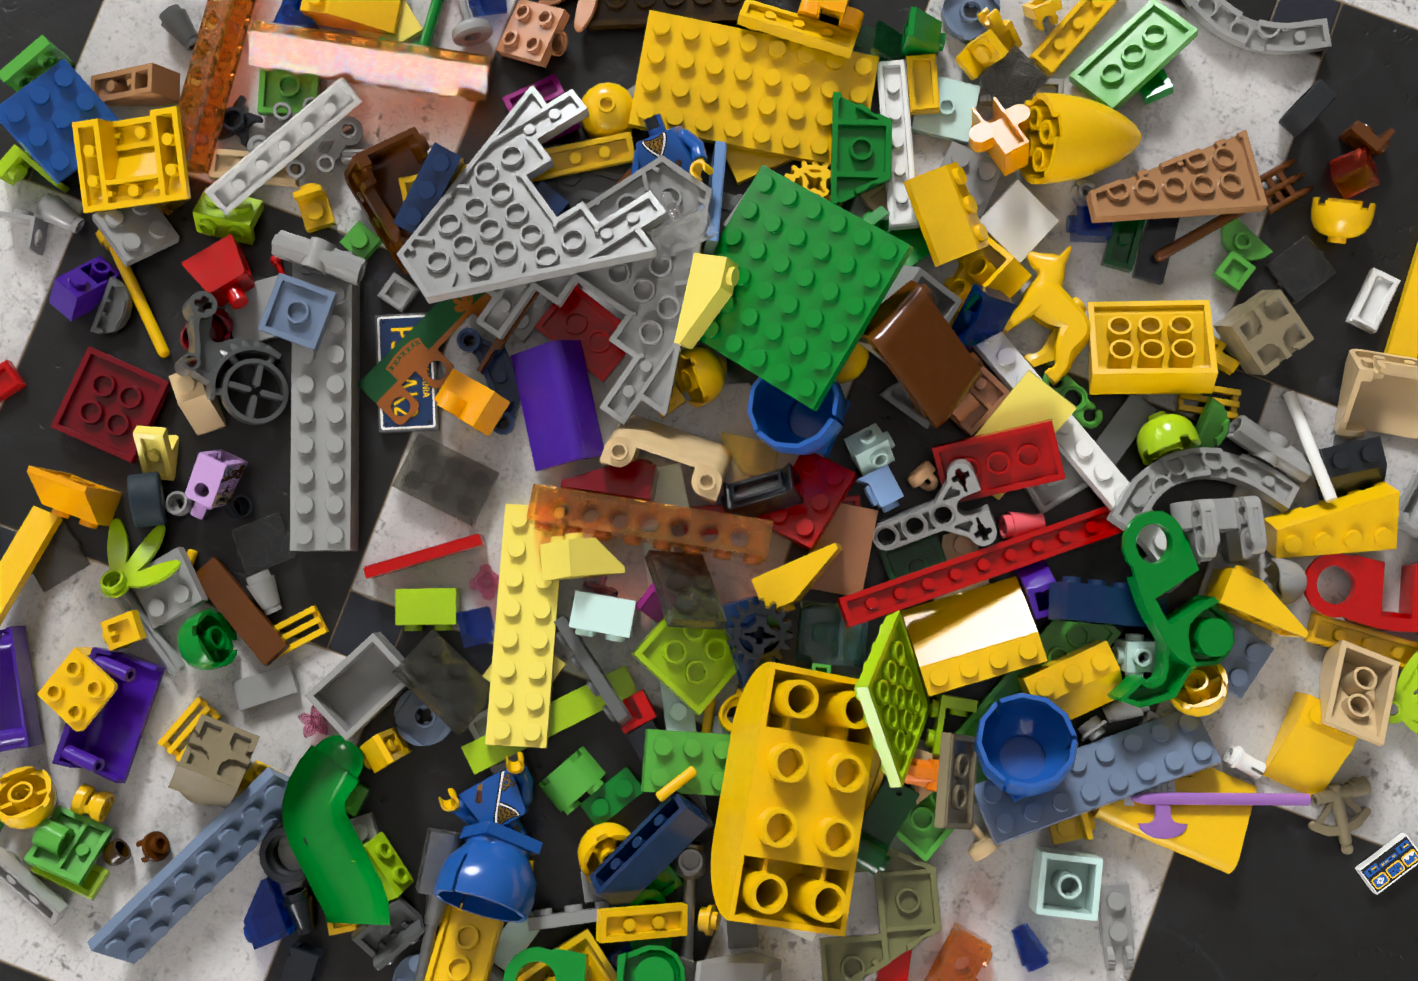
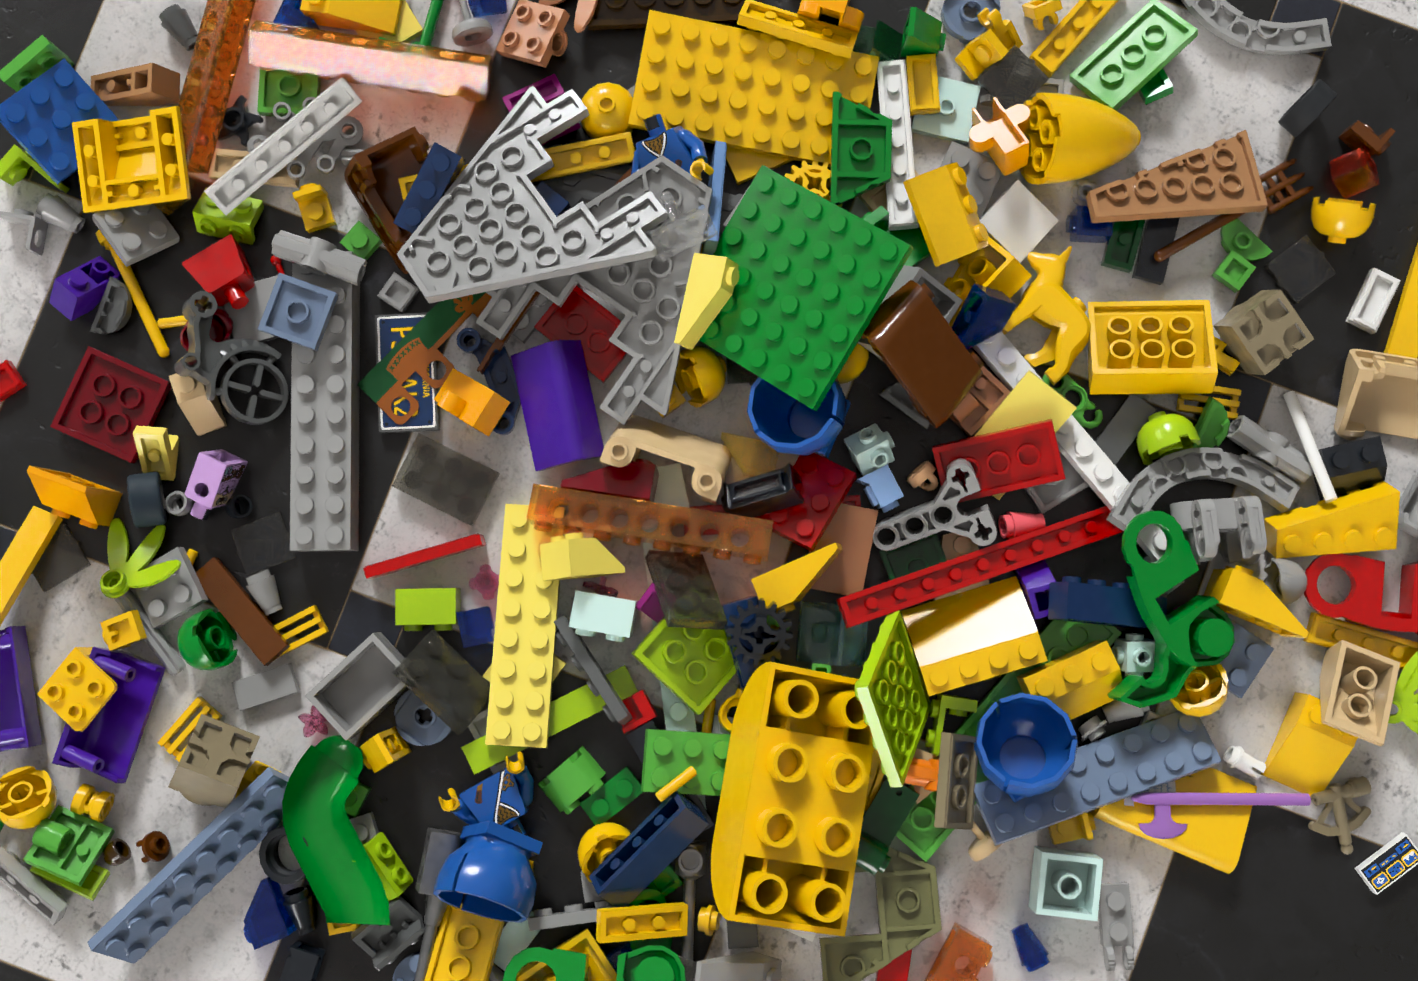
none -> yellow piece [157,316,187,329]

